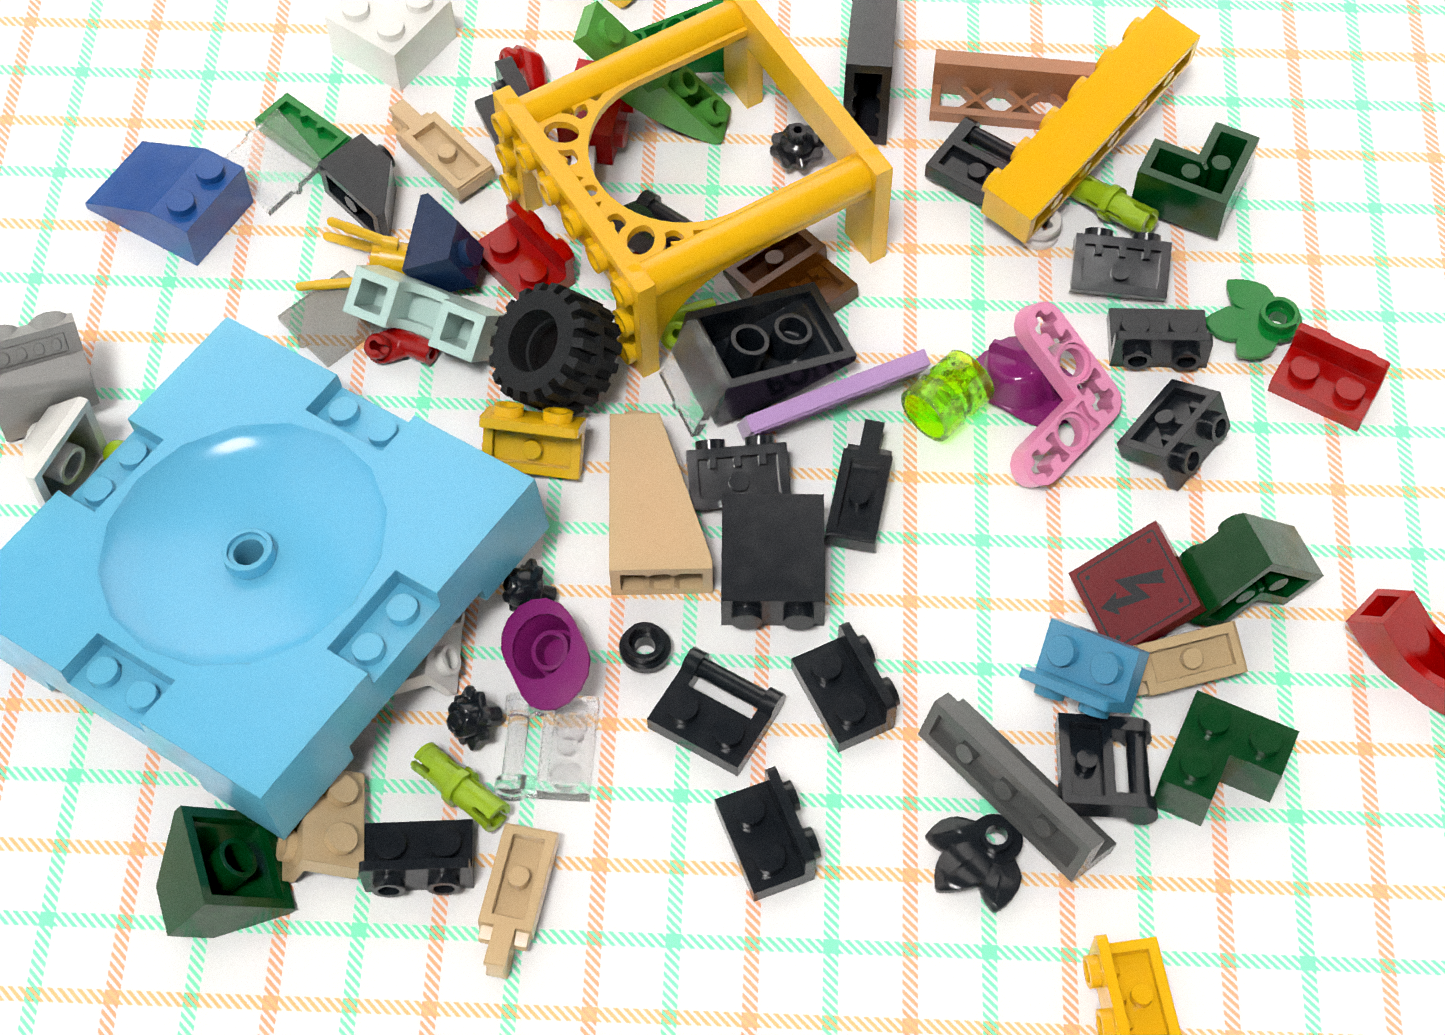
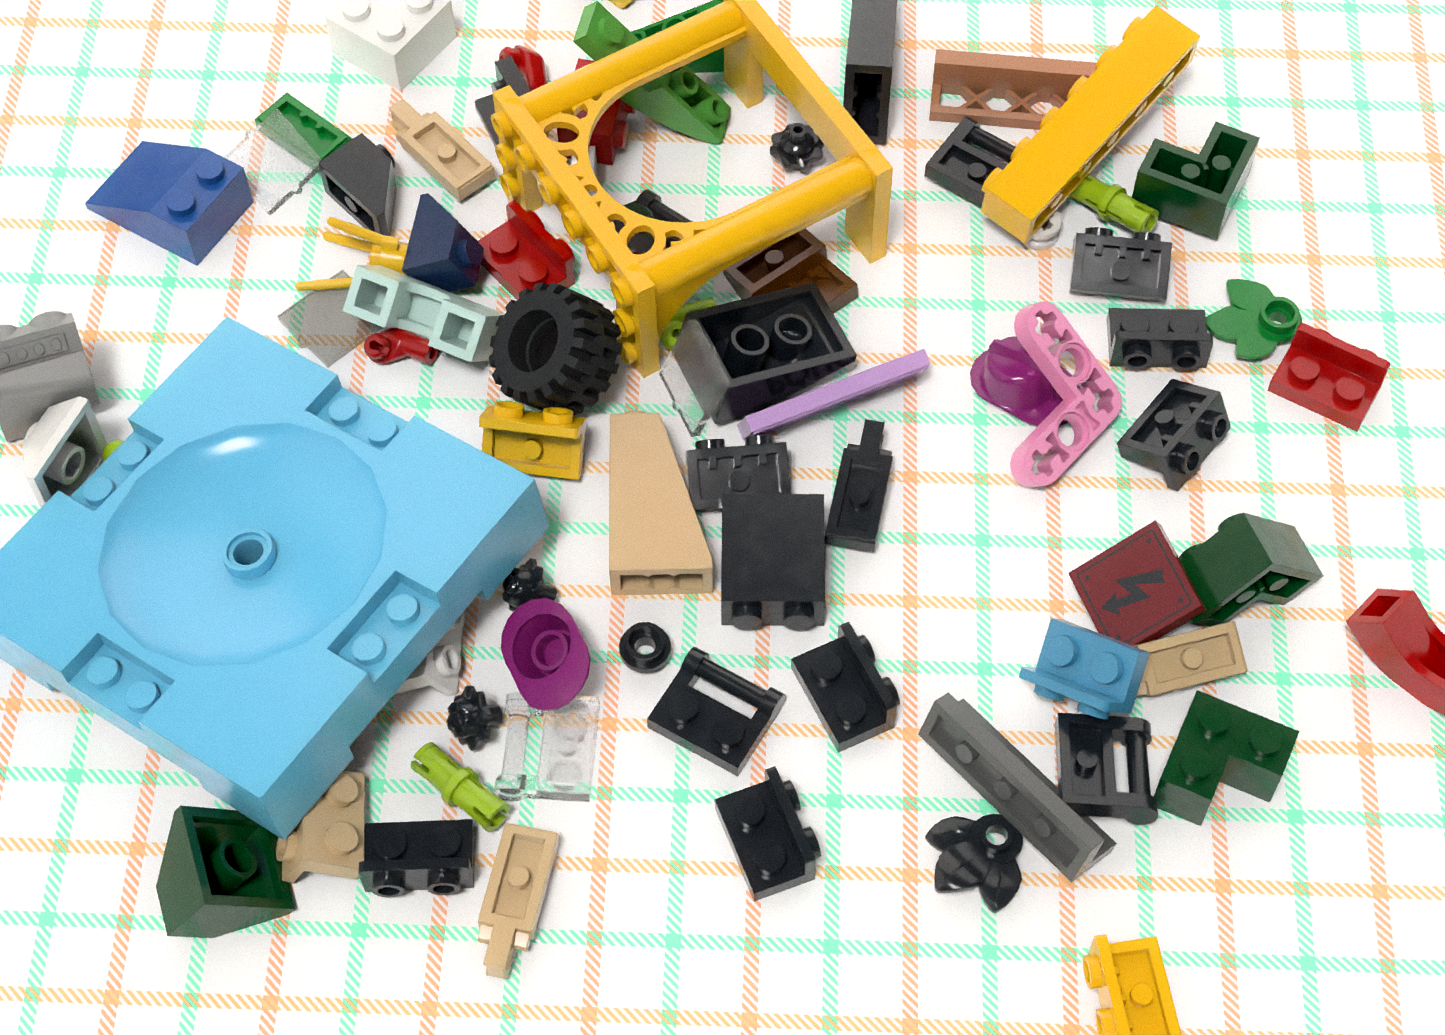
clear neon green wheel [901,350,995,442] -> none

